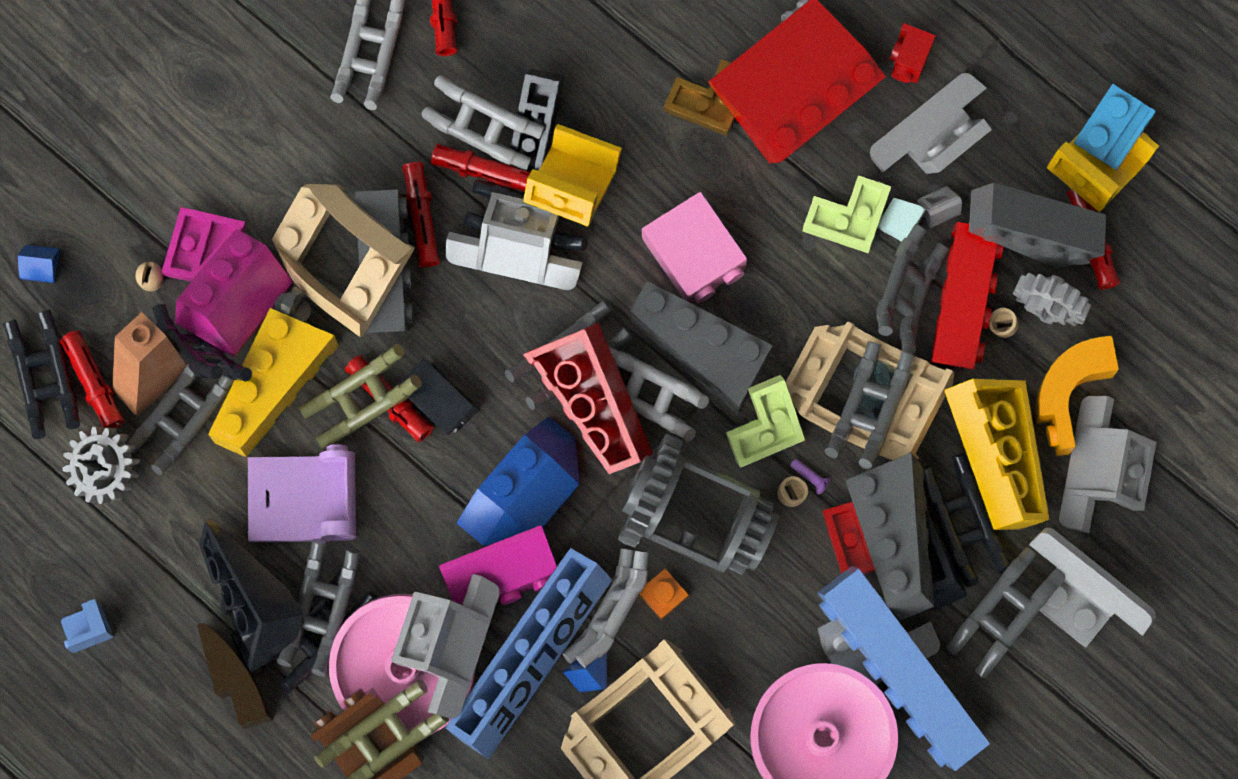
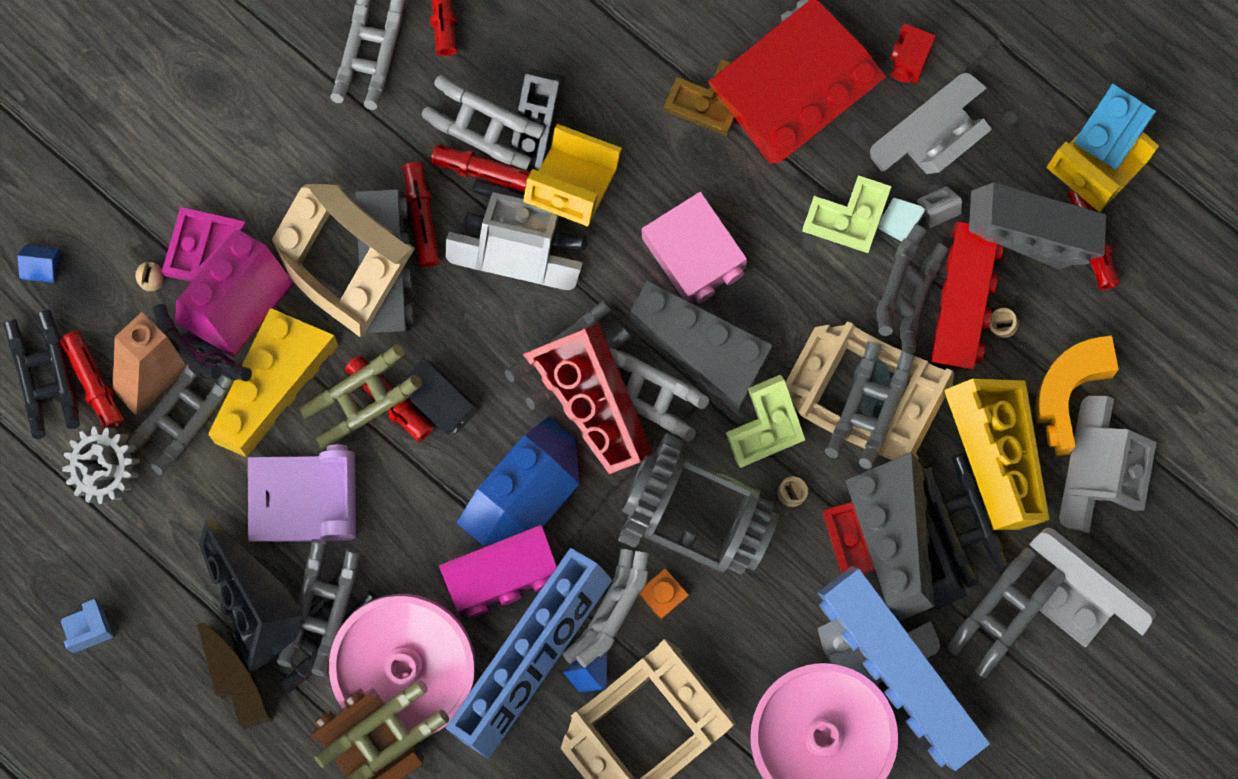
dark grey piece [275,287,311,322] -> none
light grey plate [391,574,499,718] -> none
medium lavender piece [790,458,831,494] -> none
light grey gear [1013,273,1091,326] -> none

